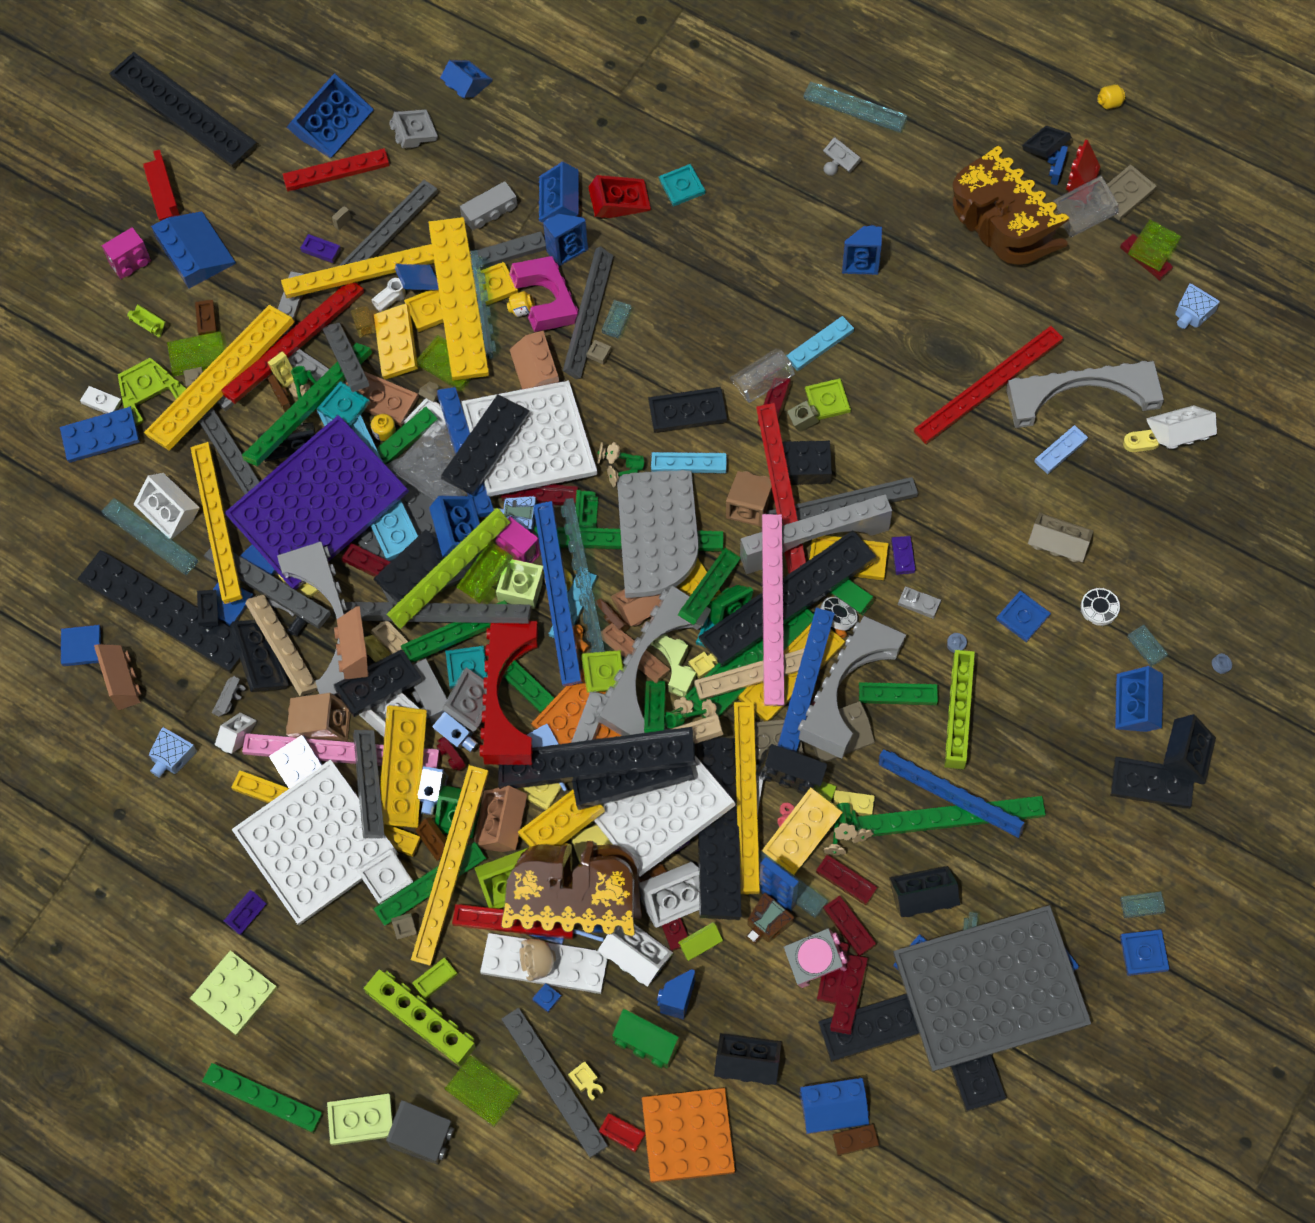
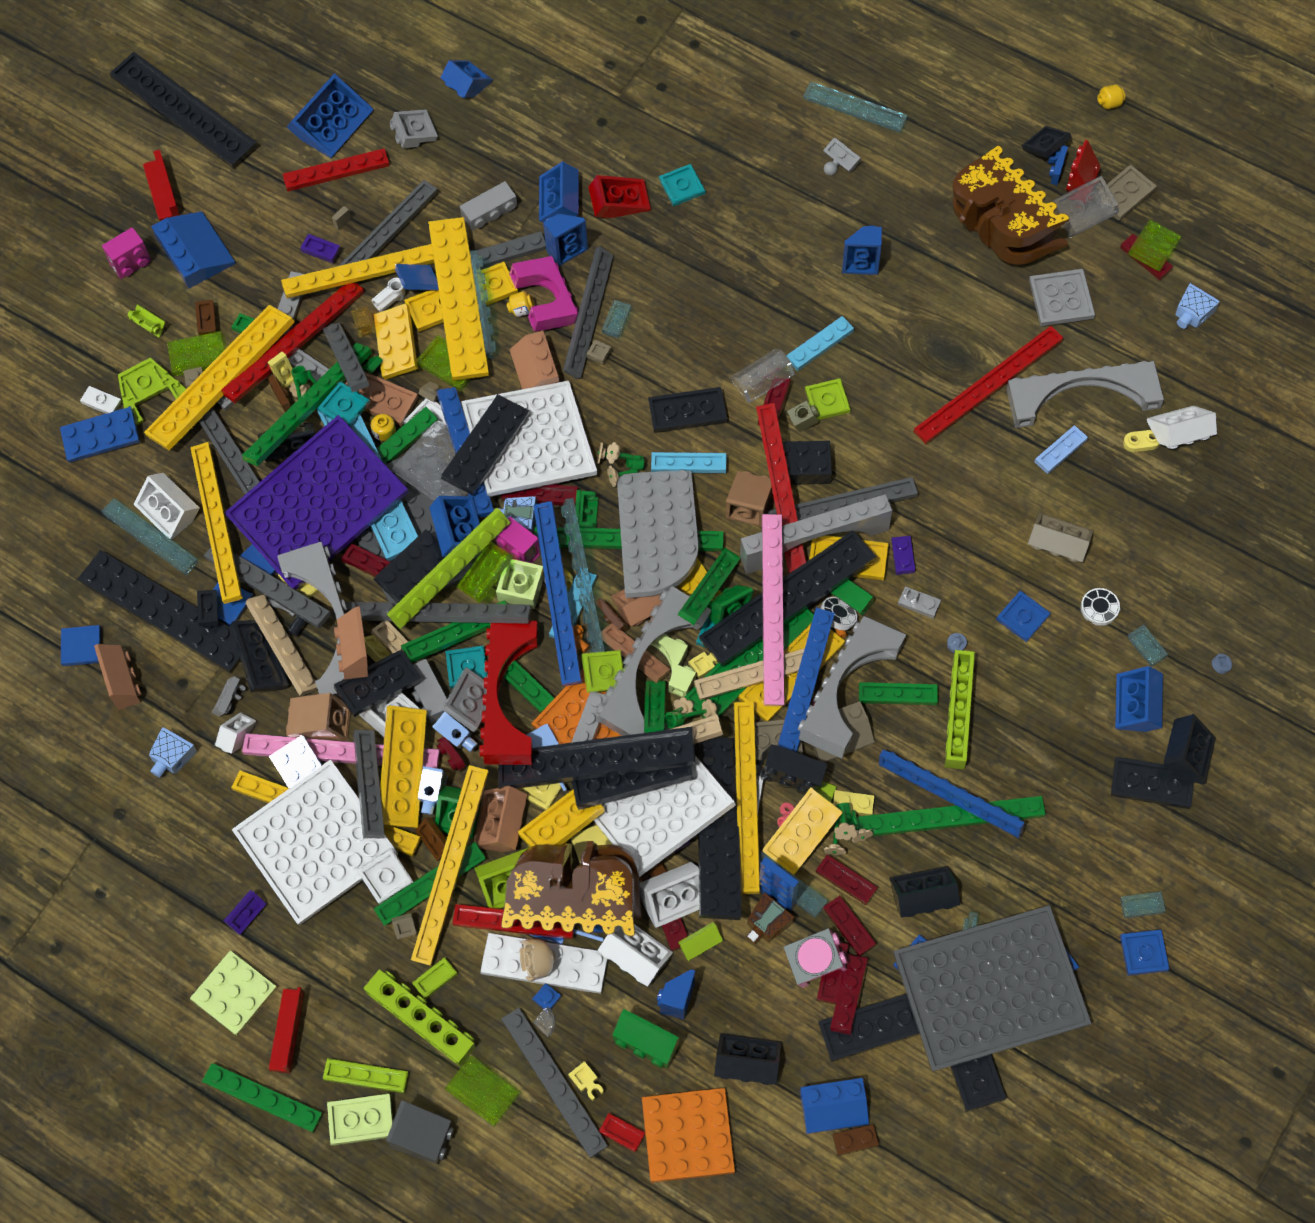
none -> green tile [231,313,255,334]
none -> red panel [269,987,304,1073]
none -> lime tile [323,1058,409,1094]
none -> green tile [362,356,383,374]
none -> clear tile [533,1007,555,1037]
none -> light grey plate [1029,269,1095,326]

